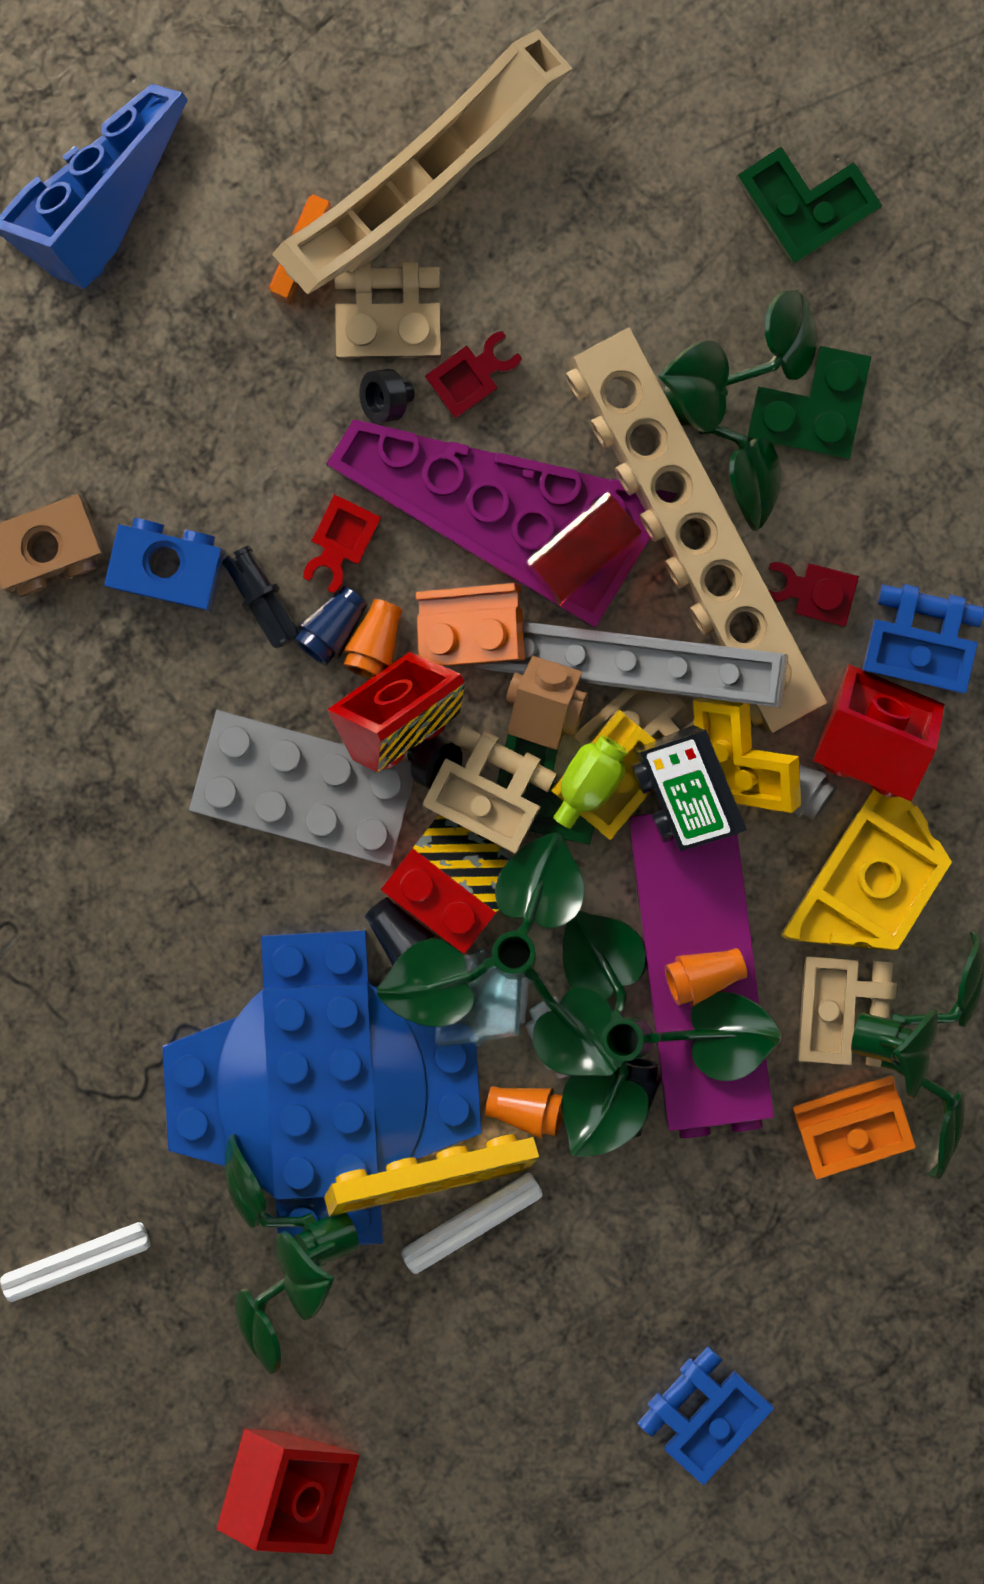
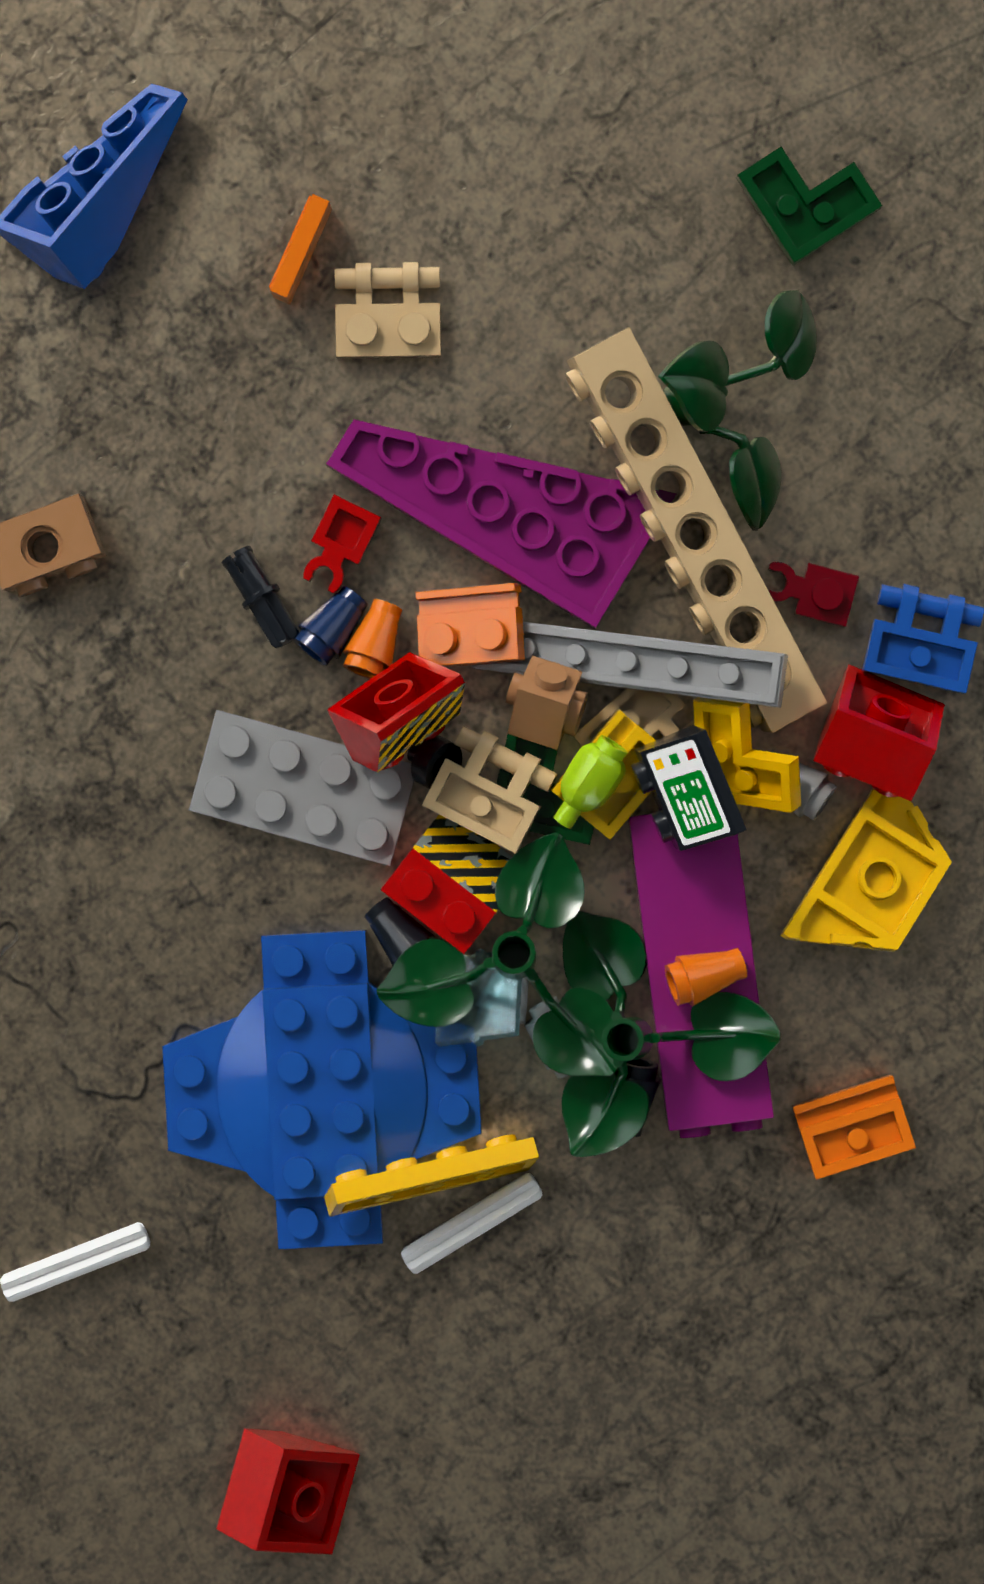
blue brick [104,518,225,612] -> none
dark green plant [224,1134,359,1374] -> none
tan arch [272,29,573,294] -> none
black tile [359,369,415,424] -> none
dark red plate [425,331,522,420] -> none
orange cone [485,1086,563,1139] -> none
clear red brick [525,492,642,606] -> none
blue plate [637,1346,774,1486] -> none
dark green plate [747,346,872,461] -> none
tan plate [797,955,898,1067] -> none
dark green plant [851,931,984,1179] -> none

